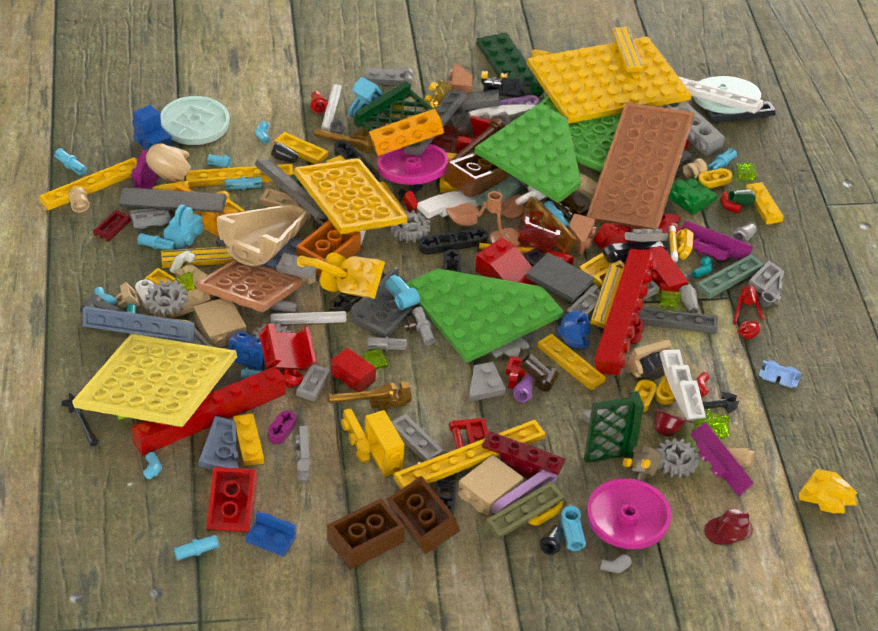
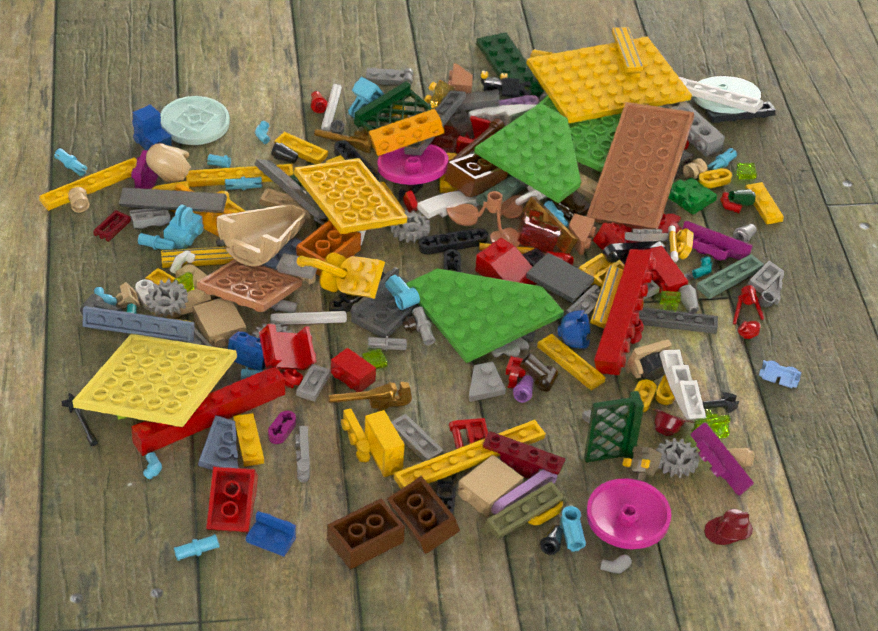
red arm [695,372,710,397] -> none
yellow plate [799,469,857,513] -> none

